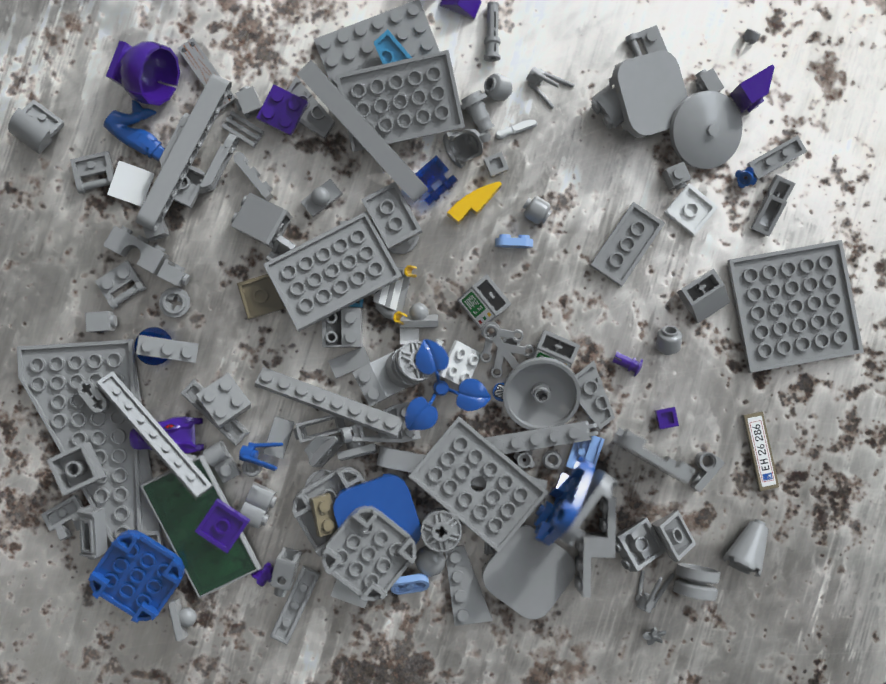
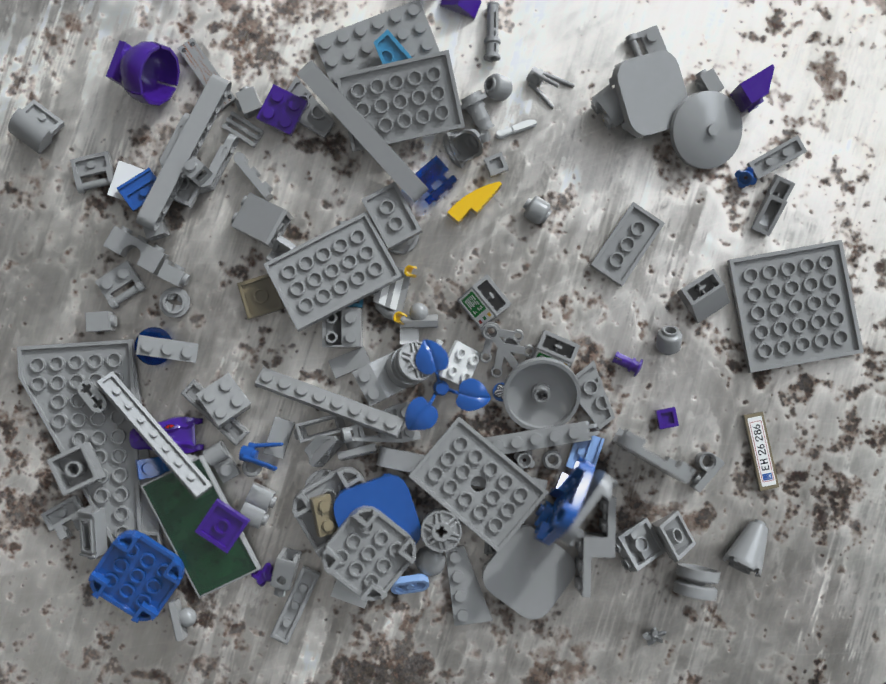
blue piece [104,100,165,162] -> none
light grey tile [301,178,343,217] -> none
light blue plate [495,234,533,248] -> none
light grey plant [635,570,675,613] -> none
light grey brick [662,161,691,190] -> none
white tile [664,183,718,237] -> none
light grey hinge [744,28,761,44] -> none
none -> blue plate [117,168,157,212]
none -> blue plate [135,457,170,479]
none -> light grey brick [181,156,213,187]

